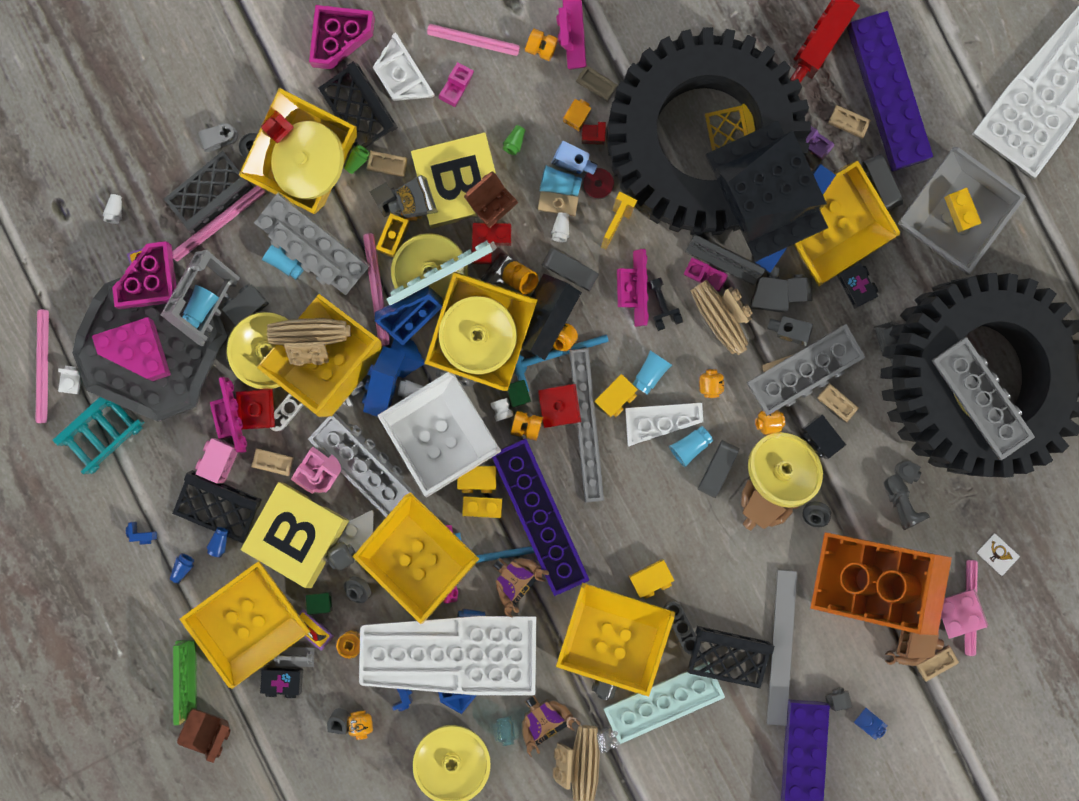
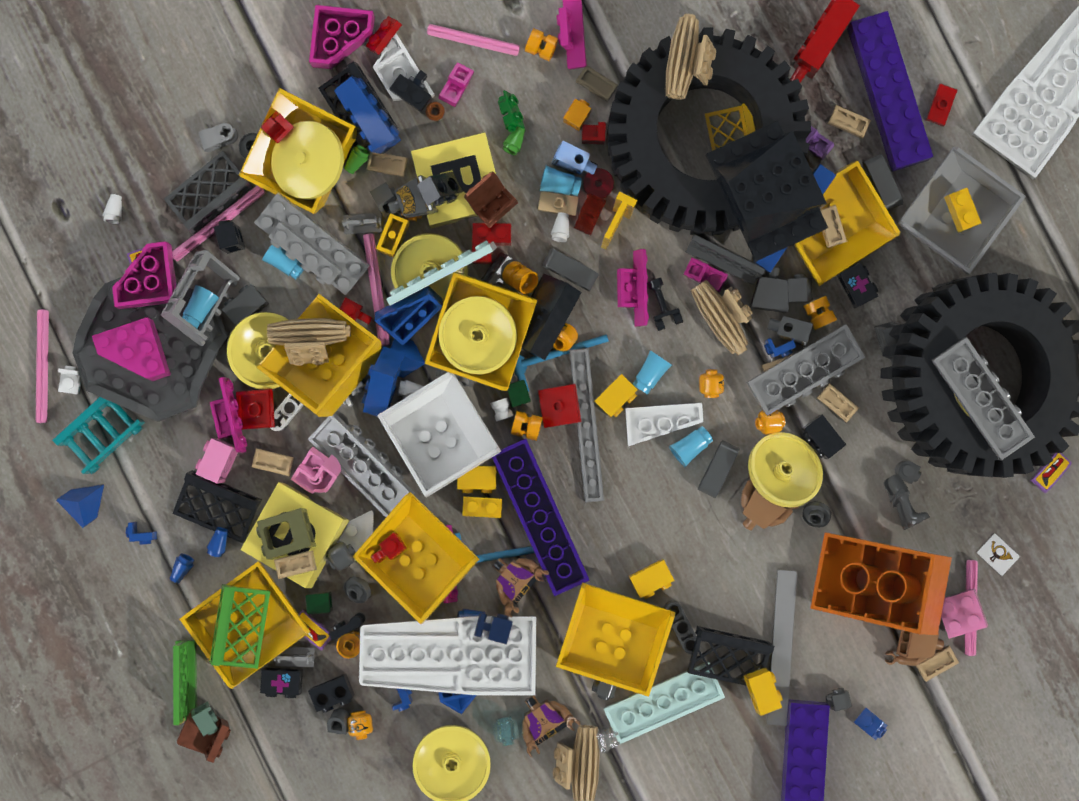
none -> blue slope [56,484,104,528]
none -> sand green brick [191,701,218,736]
none -> bright green fence [209,584,270,669]
none -> black brick [214,220,246,254]
none -> olive window [256,508,316,560]
none -> tan plate [274,550,317,579]
none -> black brick [308,674,355,713]
none -> black plate [329,612,366,641]
none -> blue wedge [334,76,401,154]
none -> red plate [339,297,372,324]
none -> light grey hinge [342,213,383,234]
none -> red plate [365,16,402,55]
none -> red plate [371,533,407,563]
none -> black hinge [389,70,432,112]
none -> black brick [417,172,463,206]
none -> dark orange plate [426,102,445,121]
none -> dark blue brick [474,613,513,645]
none -> green hinge [498,90,525,132]
none -> clear red slope [574,193,607,236]
none -> tan plate [666,14,716,100]
none -> yellow brick [743,668,783,716]
none -> blue bracket [764,338,796,358]
none -> light orange wheel [804,296,837,330]
none -> tan plate [820,205,847,248]
none -> red plate [926,84,957,127]
none -> slope [1030,453,1072,493]

